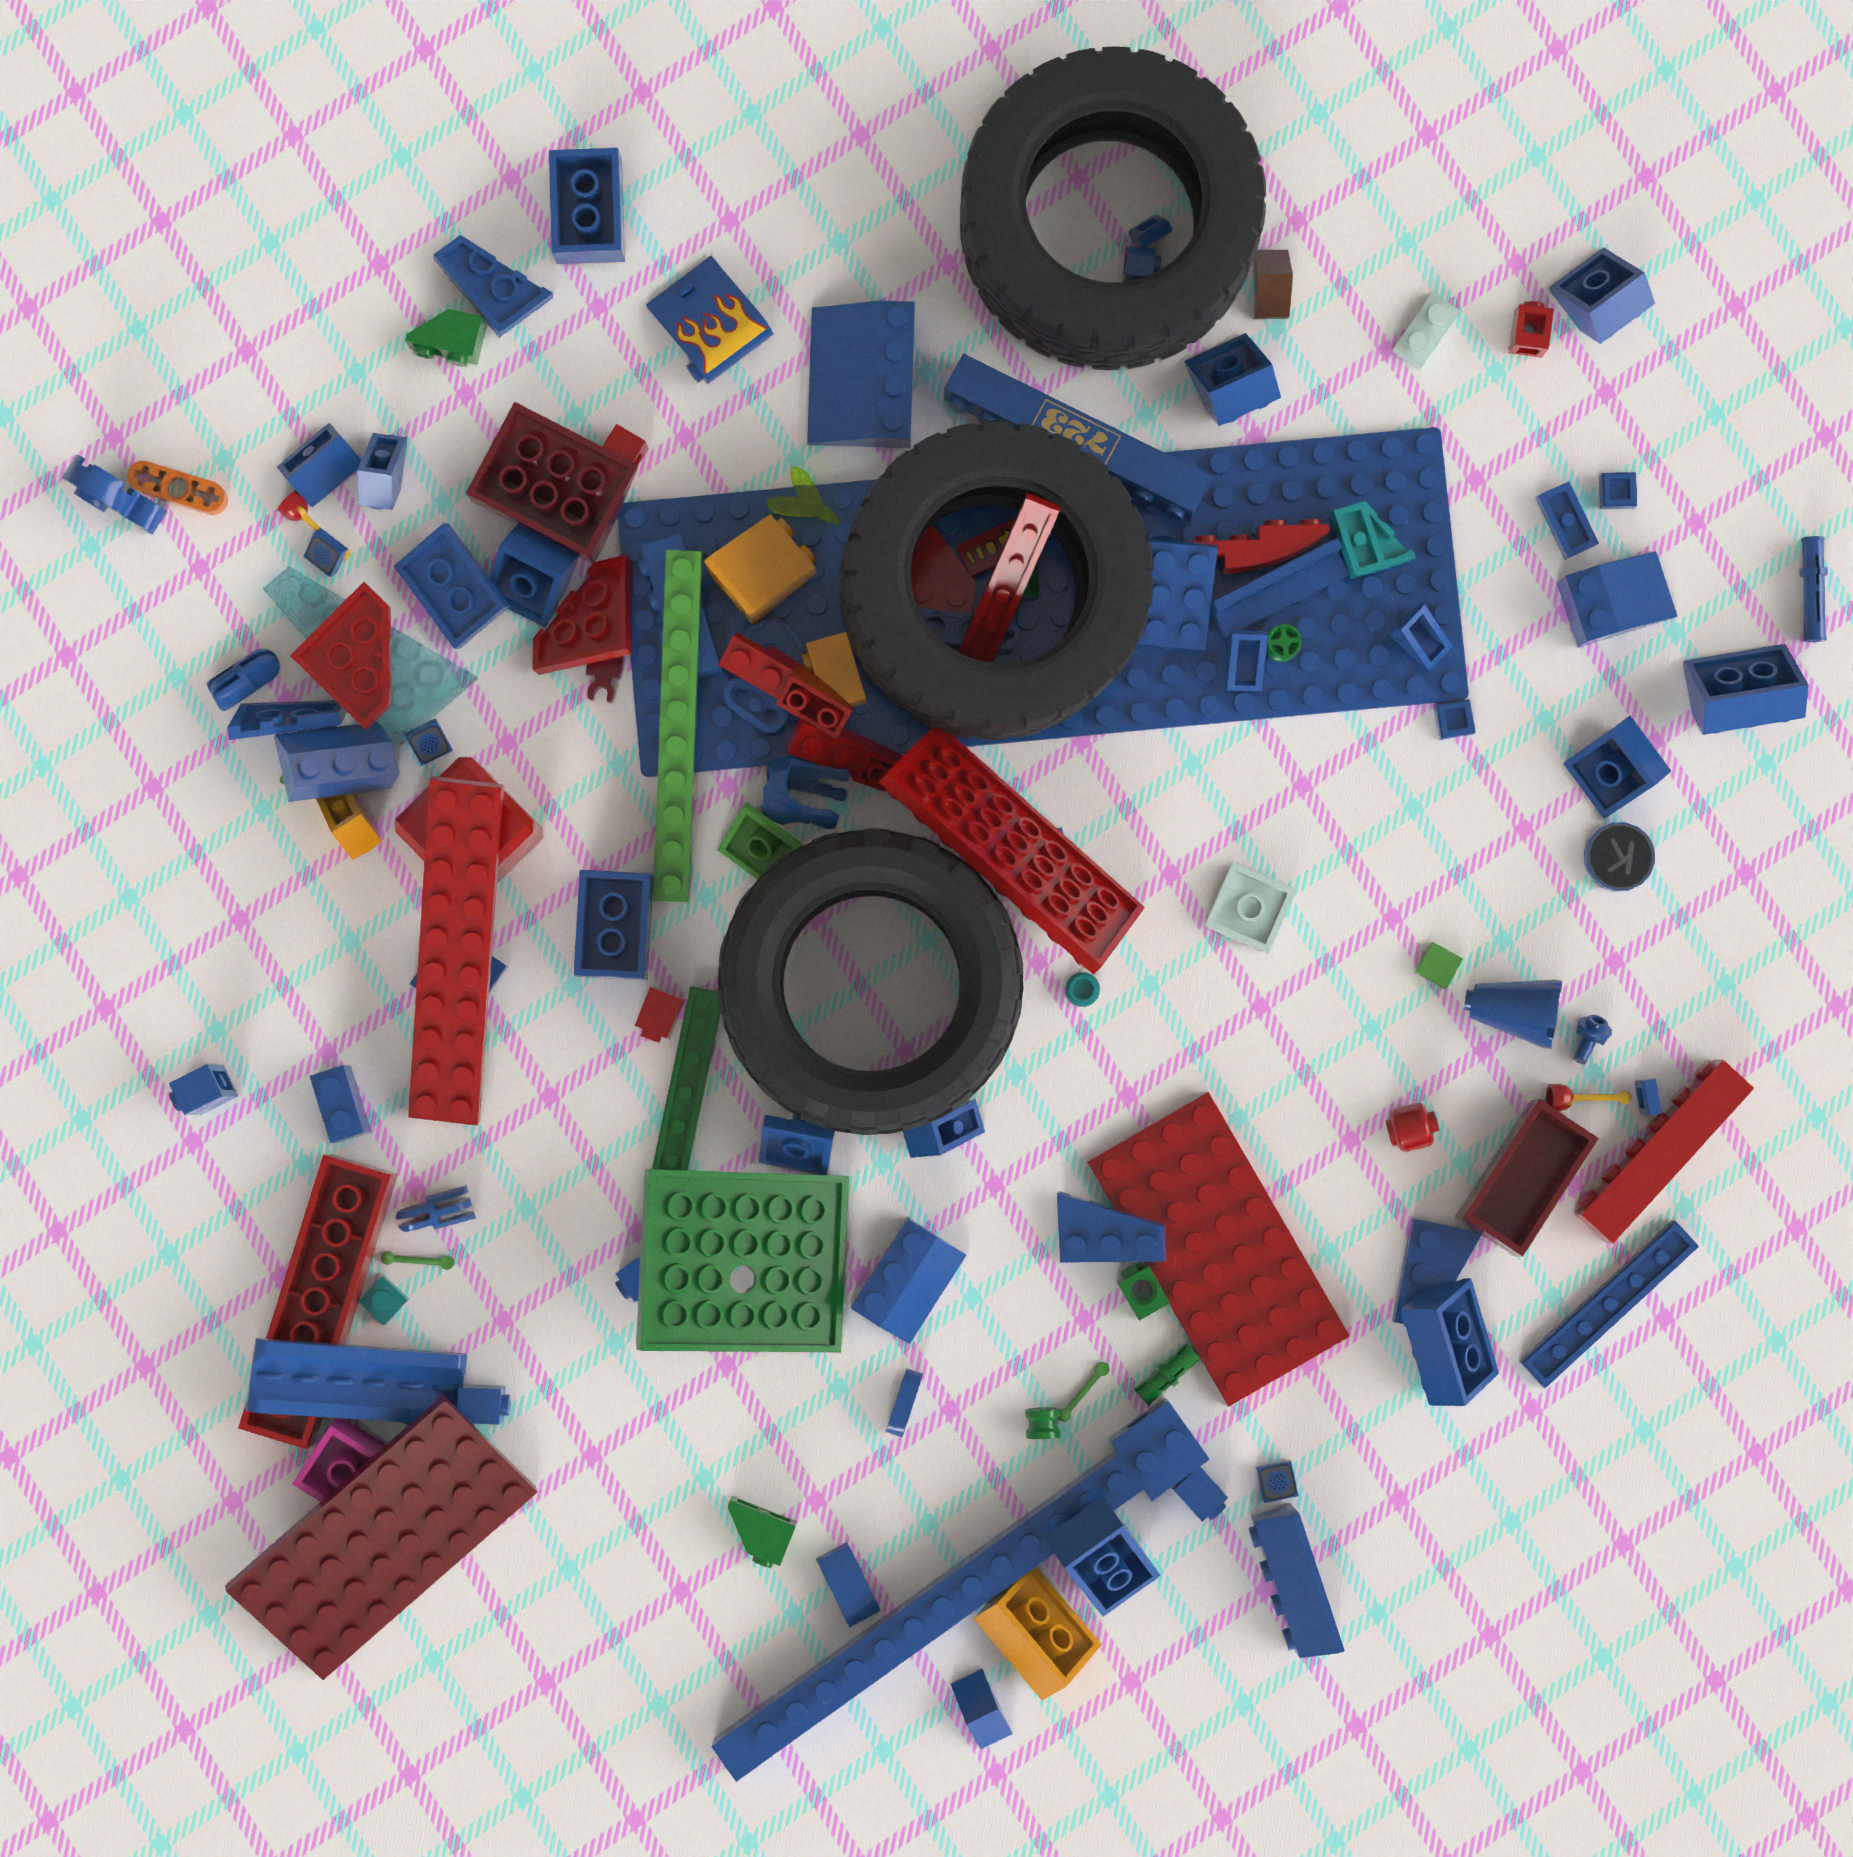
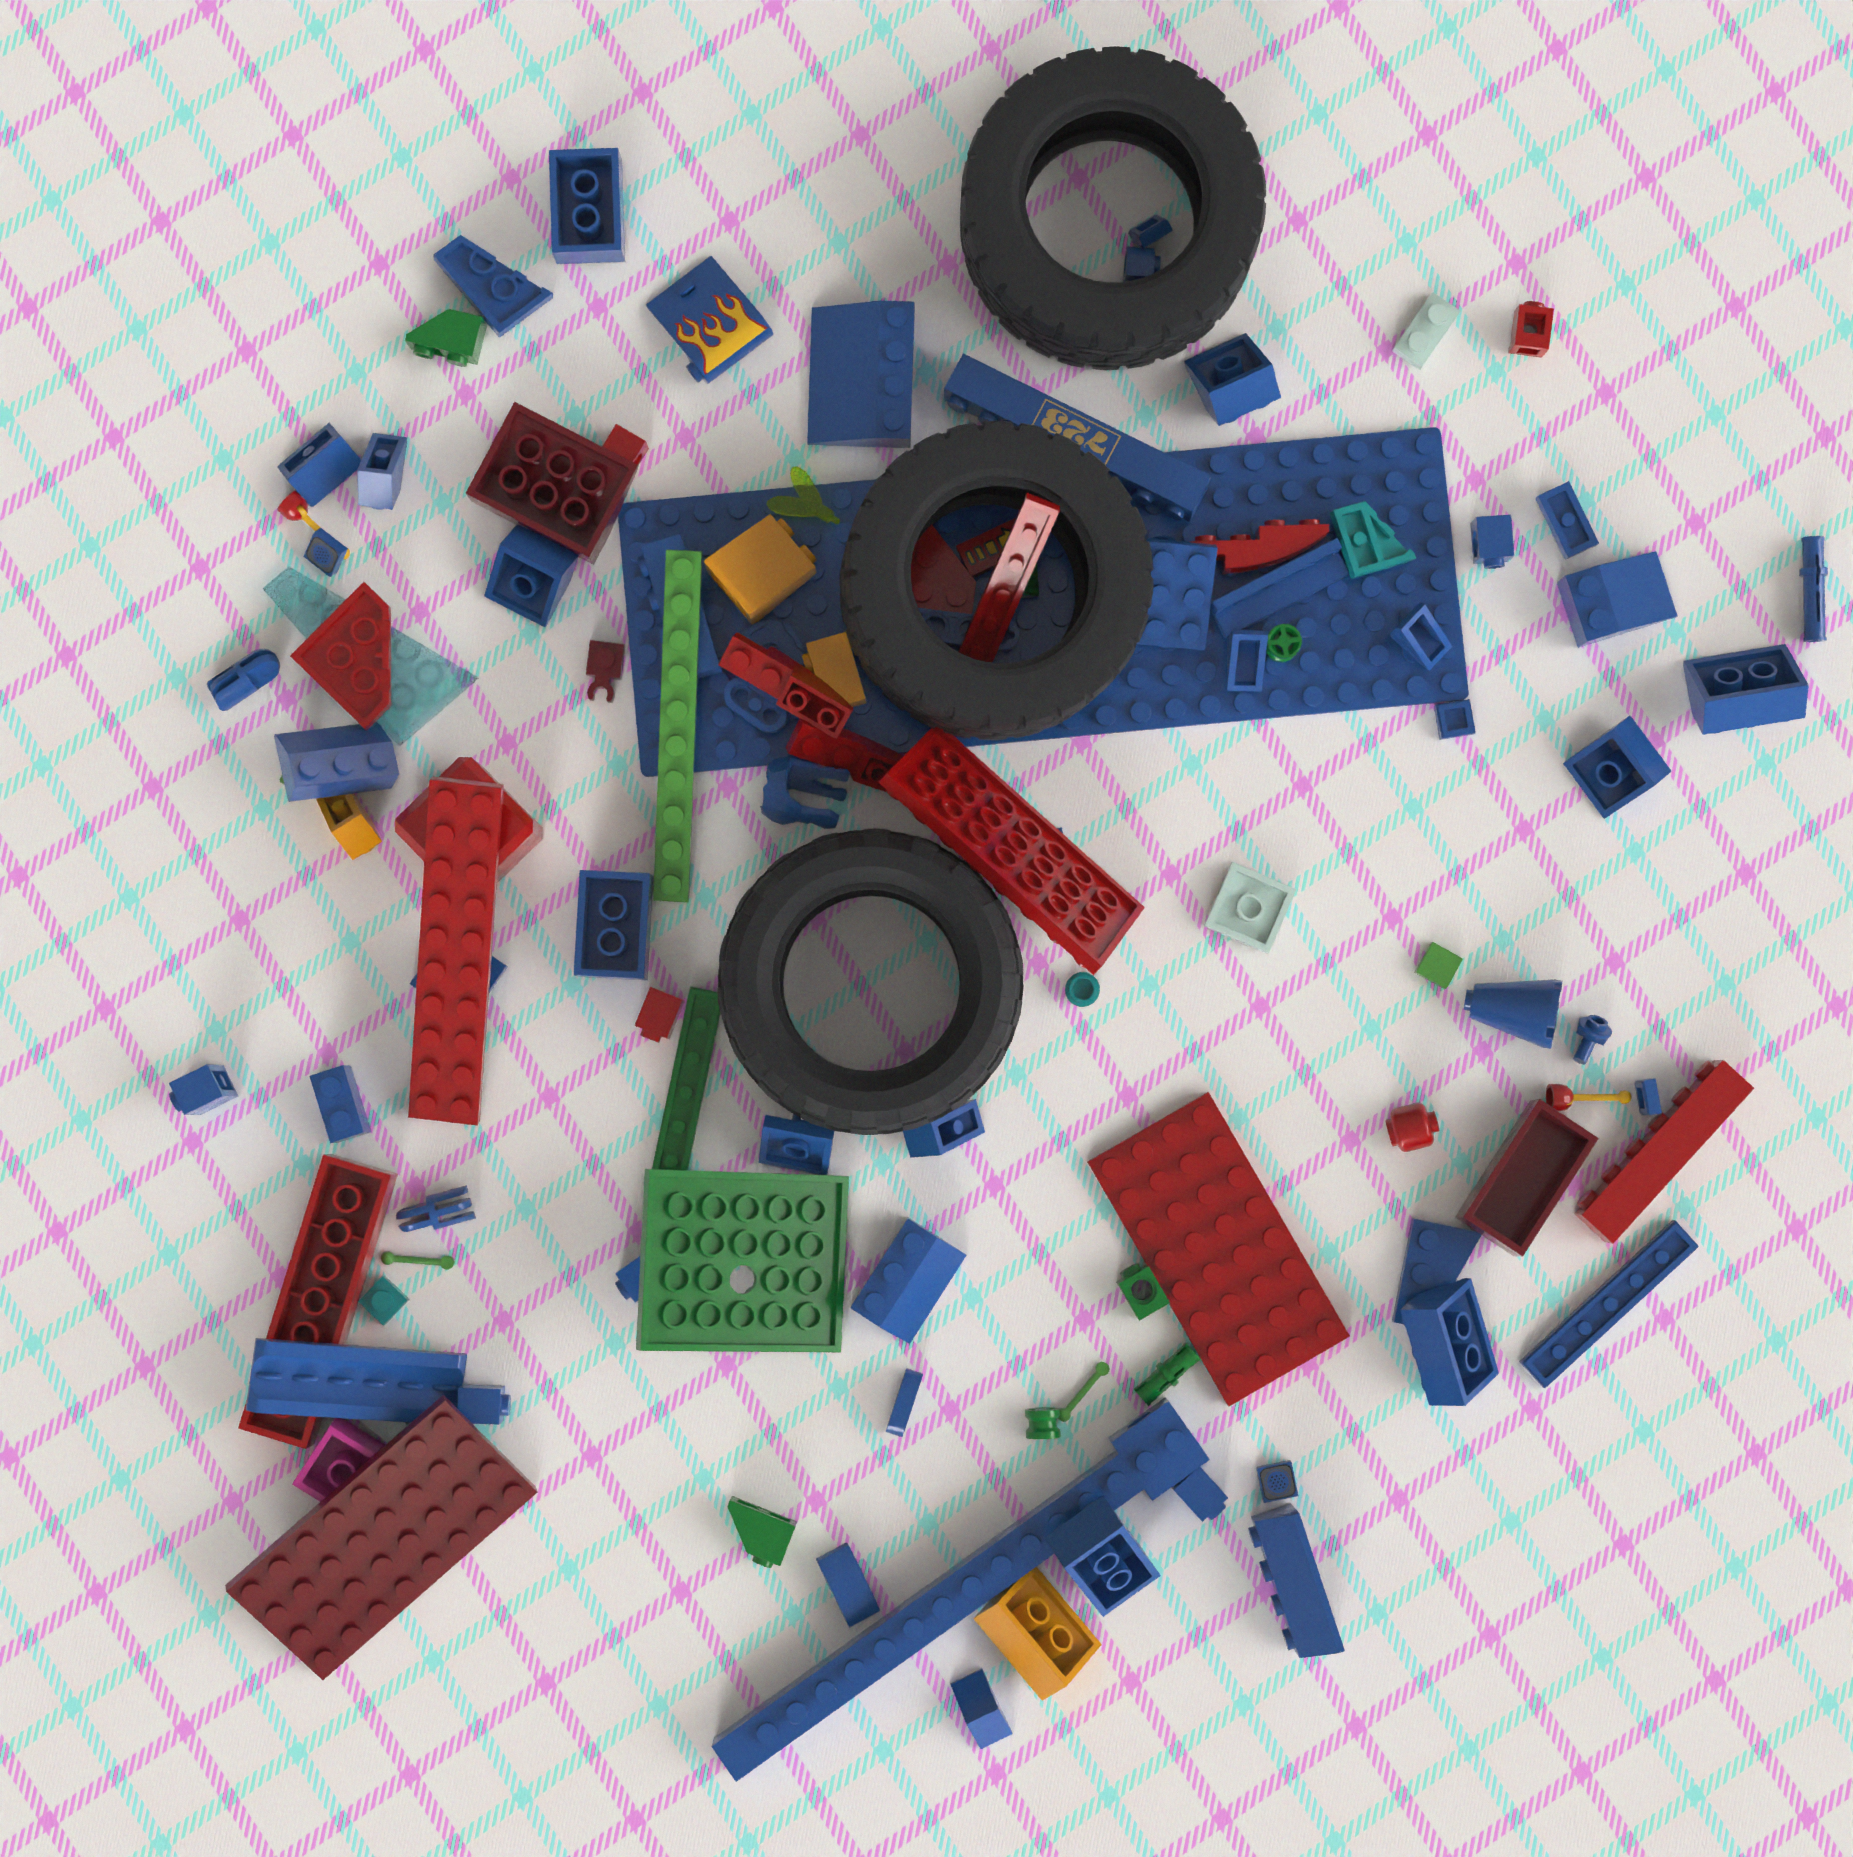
blue piece [62,454,167,535] -> none
orange beam [127,461,228,515] -> none
blue wing [227,700,346,740] -> none
blue plate [394,523,510,649] -> none
tile [405,718,453,766] -> none
red plate [532,555,632,675] -> none
bright green slope [717,802,804,879] -> none
blue wing [1057,1191,1167,1263] -> none
reddish brown slope [1253,249,1293,319] -> none
blue slope [1549,247,1655,344] -> none
black tile [1584,822,1655,892] -> none
blue tile [1599,472,1637,509] -> none
none -> blue brick [1470,515,1514,569]

